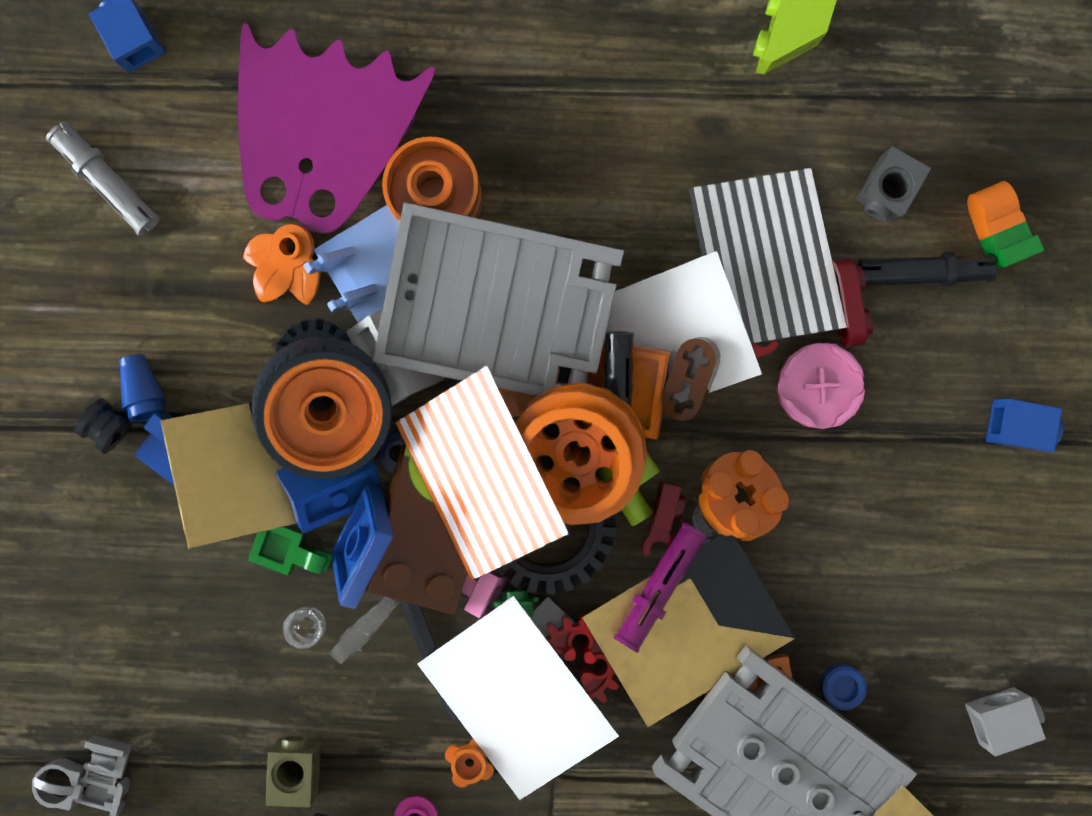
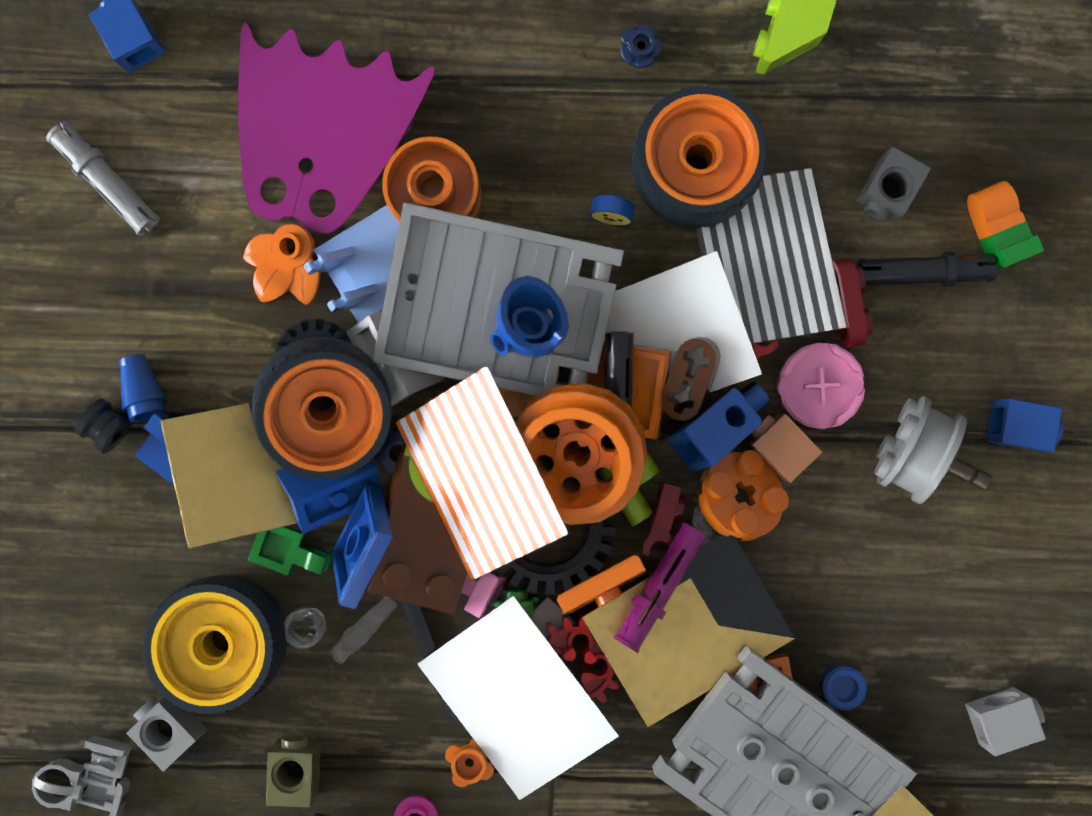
none -> light grey brick [126,696,208,772]
none -> yellow wheel [143,575,287,715]
none -> blue helmet [490,276,569,358]
none -> orange plate [557,555,646,614]
none -> blue tile [590,195,635,226]
none -> dark blue plate [620,25,663,68]
none -> orange wheel [632,86,768,228]
none -> blue torso [664,382,769,472]
none -> nougat brick [746,414,822,483]
none -> light grey wheel [874,396,992,504]

